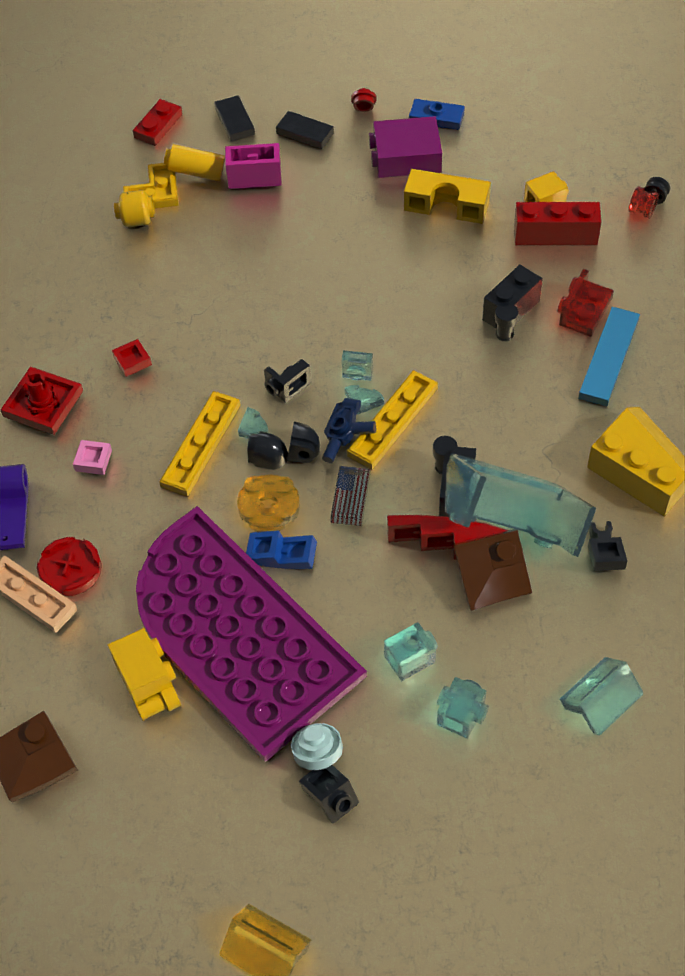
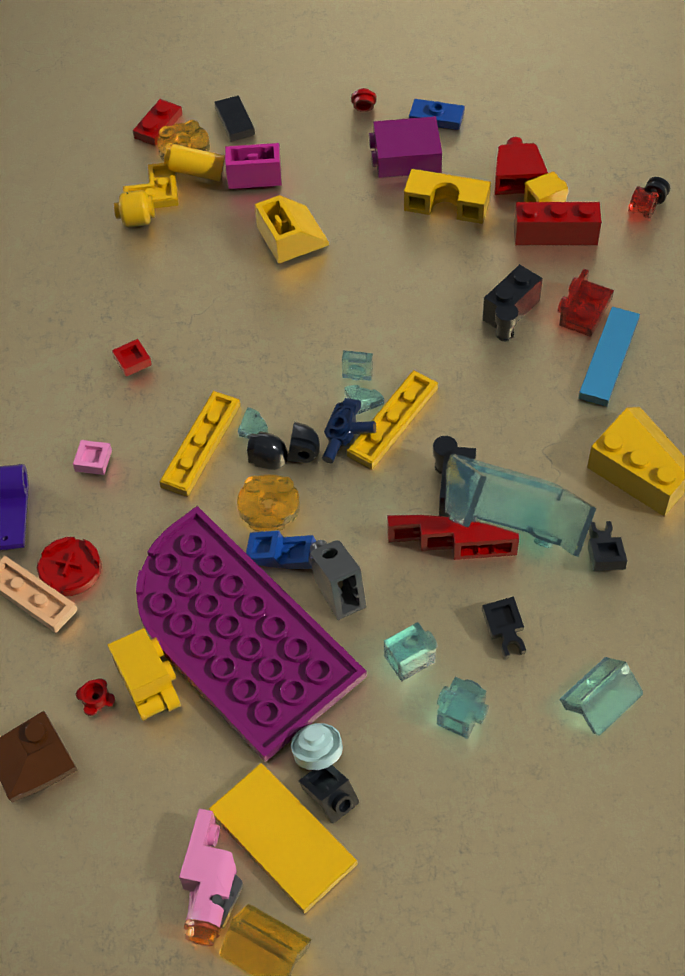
red plate [1,366,83,435] -> none
black bracket [264,359,311,403] -> none
black tile [276,111,334,149] -> none
clear smoke tile [330,466,370,526] -> none
reddish brown plate [453,529,532,611] -> none
none -> red plate [76,678,115,716]
none -> clear yellow plate [157,120,210,161]
none -> bright pink plate [179,809,243,946]
none -> yellow tile [209,763,358,914]
none -> yellow slope [254,195,329,264]
none -> dark grey torso [310,540,366,620]
none -> black plate [482,596,526,660]
none -> red torso [494,137,548,195]

